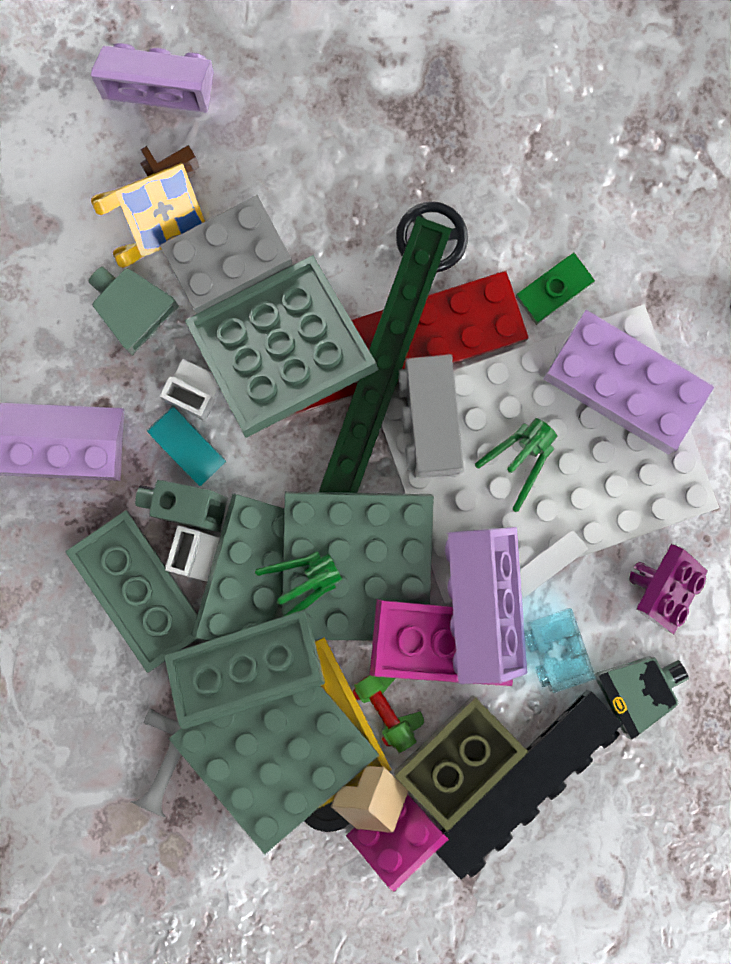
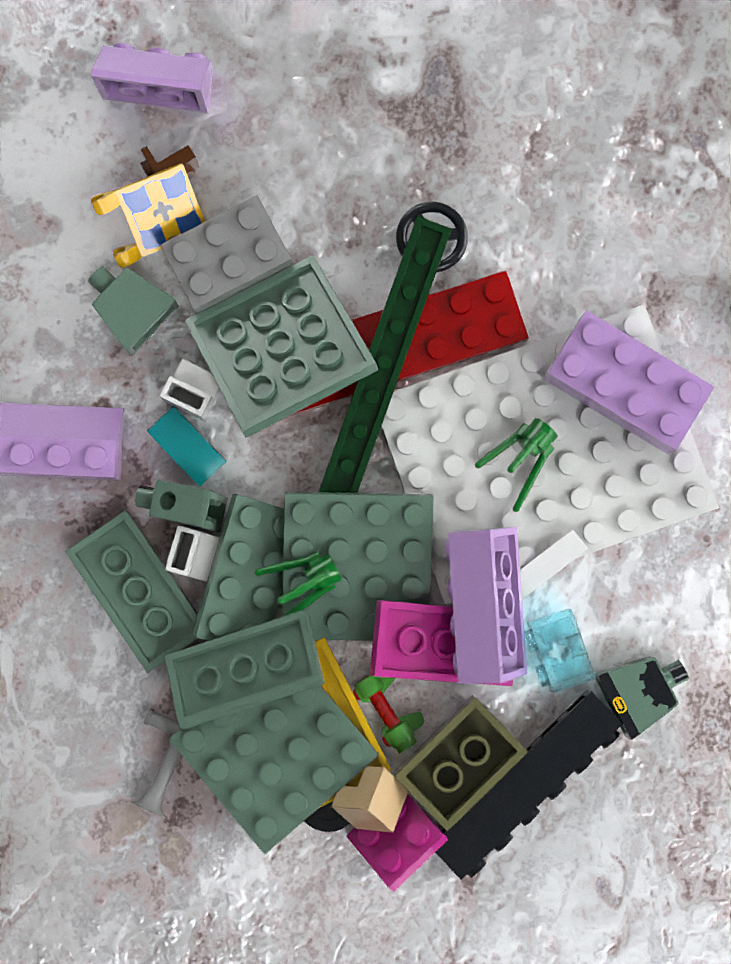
light grey brick [398,355,463,478] -> none
green plate [515,252,595,325] -> none
magenta plate [629,543,708,635] -> none

